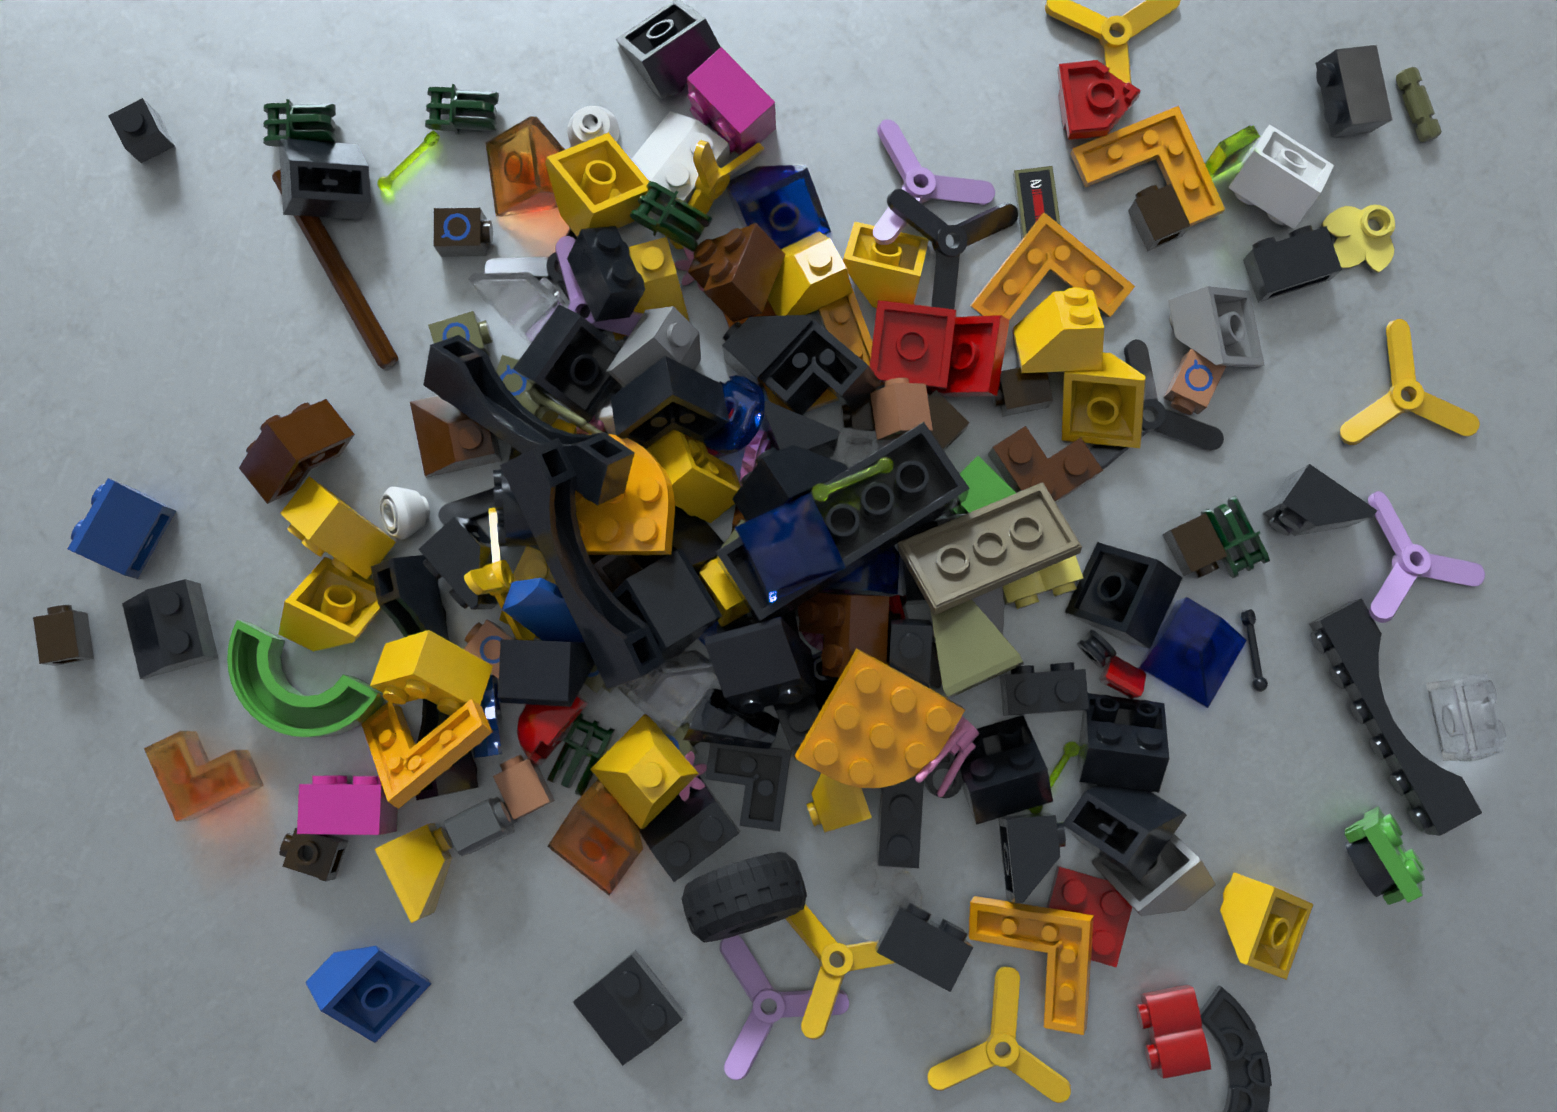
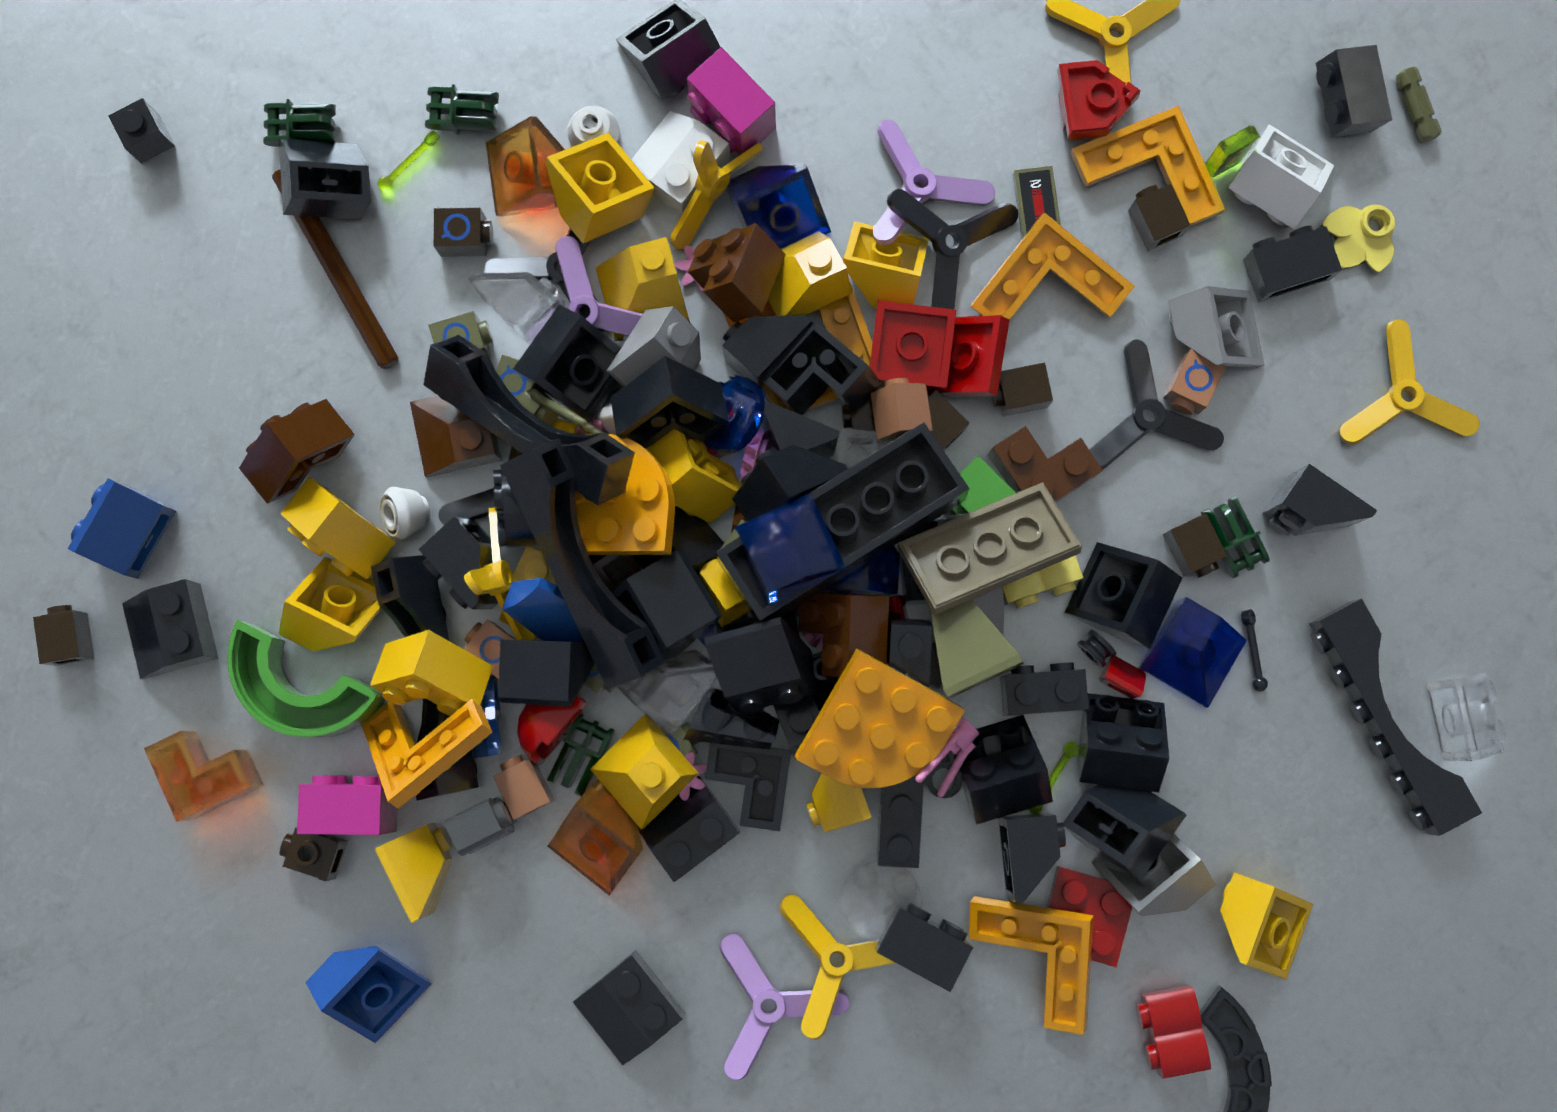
black brick [567,226,645,322] -> none
dark green arm [630,181,713,252] -> none
black tyre [681,852,807,943] -> none
clear neon green hinge [812,457,894,501] -> none
yellow piece [927,966,1071,1103] -> none
yellow slope [1013,287,1104,373] -> none
yellow slope [1062,352,1146,448] -> none
bright green piece [1344,806,1425,905] -> none
lavender piece [1368,491,1485,623] -> none

